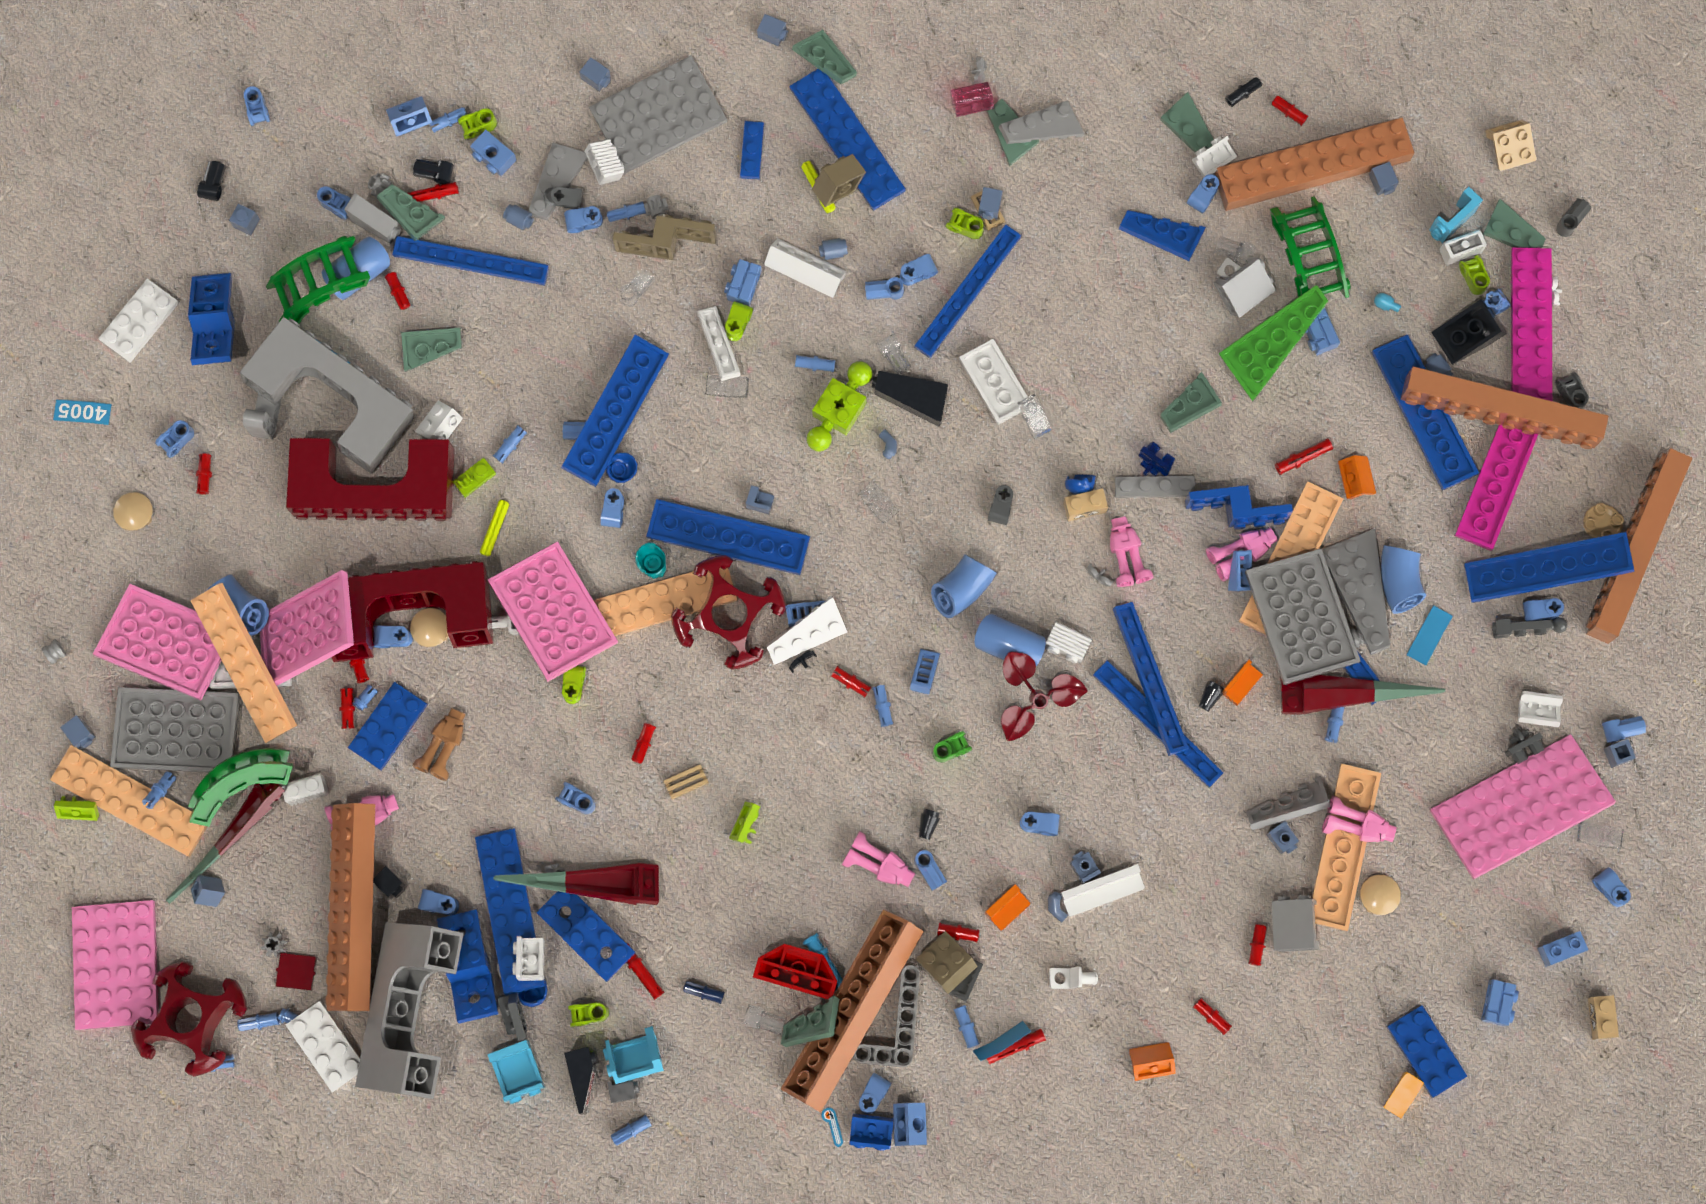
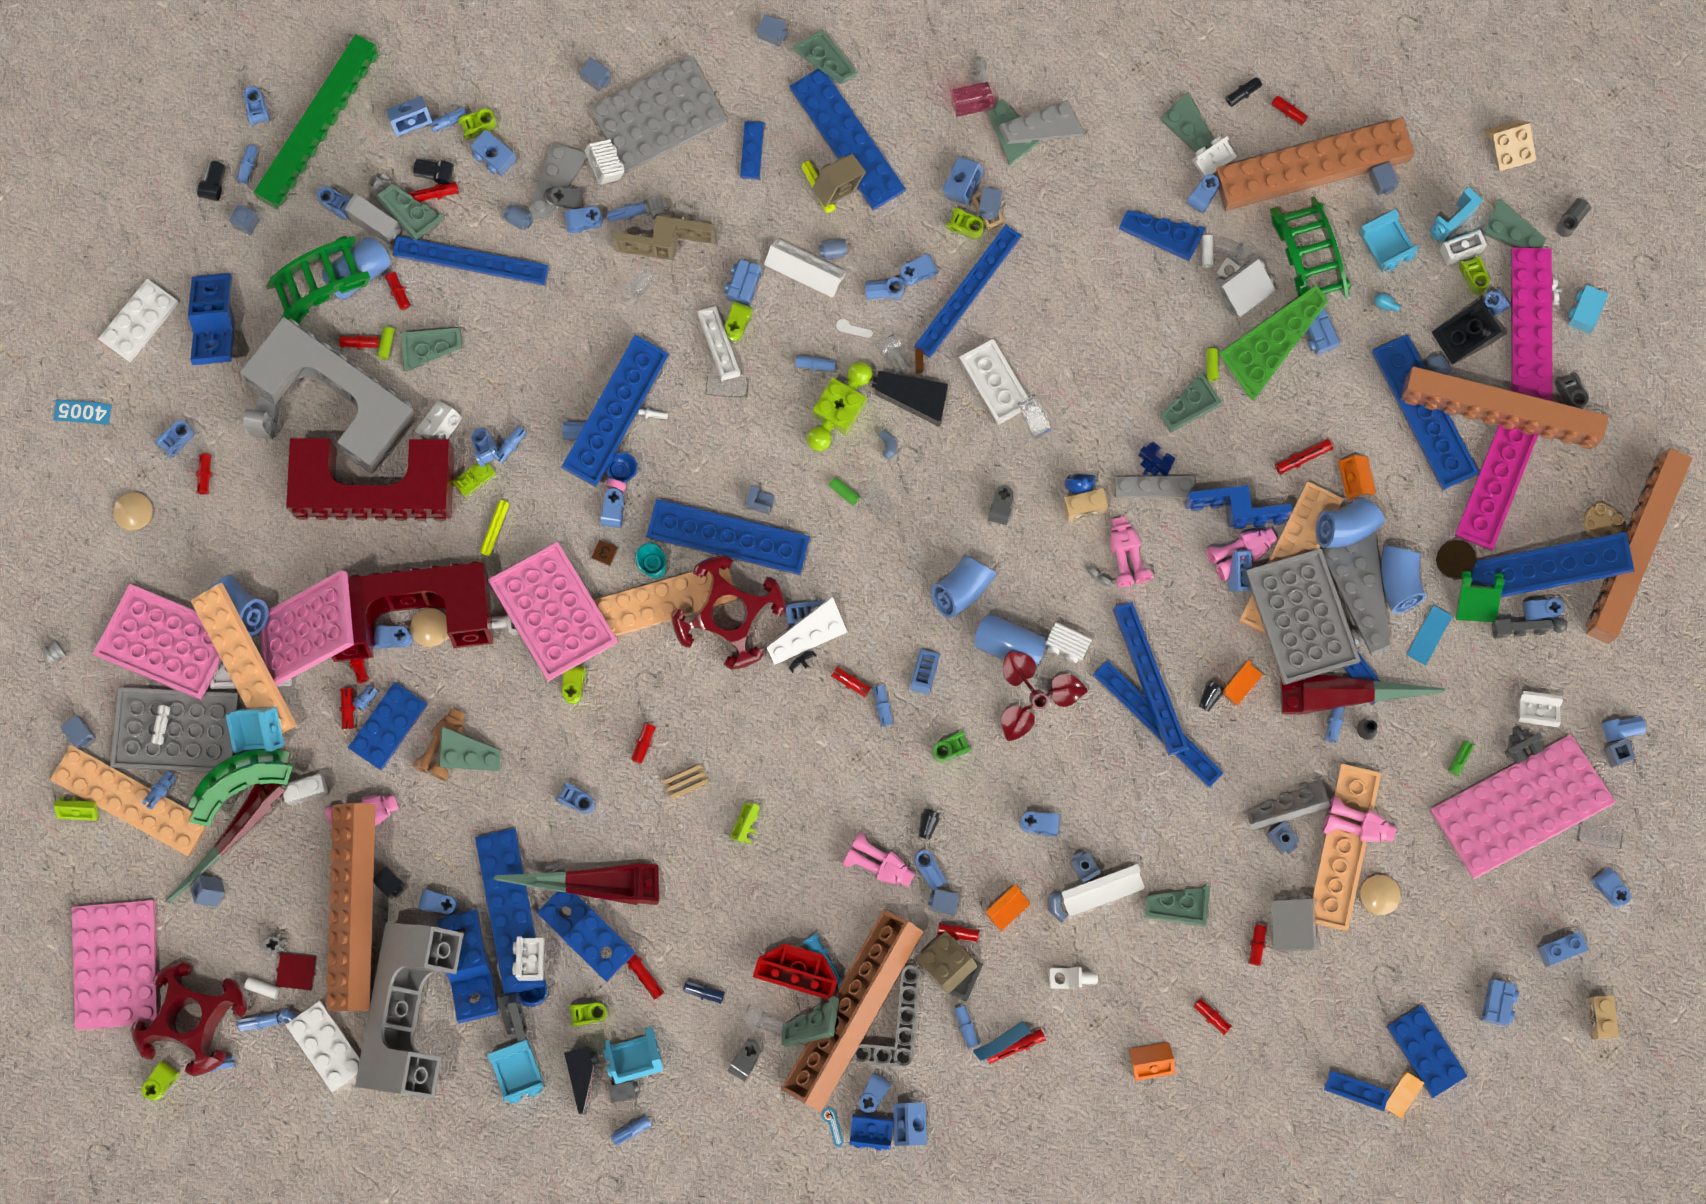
none -> lime piece [141,1060,180,1101]
none -> white axle [151,705,170,745]
none -> medium azure panel [226,707,284,753]
none -> medium blue axle [236,145,258,184]
none -> white hinge [244,977,280,999]
none -> green brick [253,34,378,210]
none -> red axle [339,334,380,350]
none -> lime axle [376,326,395,360]
none -> sand green wing [438,727,501,771]
none -> medium blue piece [471,428,500,467]
none -> reddish brown tile [591,540,618,566]
none -> bright pink tile [605,478,626,493]
none -> white piece [638,407,668,419]
none -> dark grey piece [727,1041,761,1082]
none -> bright green axle [829,477,860,506]
none -> white sticker [836,319,873,338]
none -> reddish brown tile [915,349,924,374]
none -> sand blue brick [928,889,960,916]
none -> medium blue brick [943,157,984,205]
none -> sand green wing [1144,886,1210,927]
none -> white axle [1202,235,1214,268]
none -> lime axle [1206,348,1218,382]
none -> medium blue brick [1315,497,1385,548]
none -> blue plate [1324,1070,1390,1111]
none -> black cone [1357,720,1377,740]
none -> medium azure panel [1359,209,1419,272]
none -> dark brown tile [1436,540,1477,580]
none -> bright green piece [1448,741,1474,776]
none -> green flag [1456,571,1505,623]
none -> medium azure brick [1567,285,1608,334]

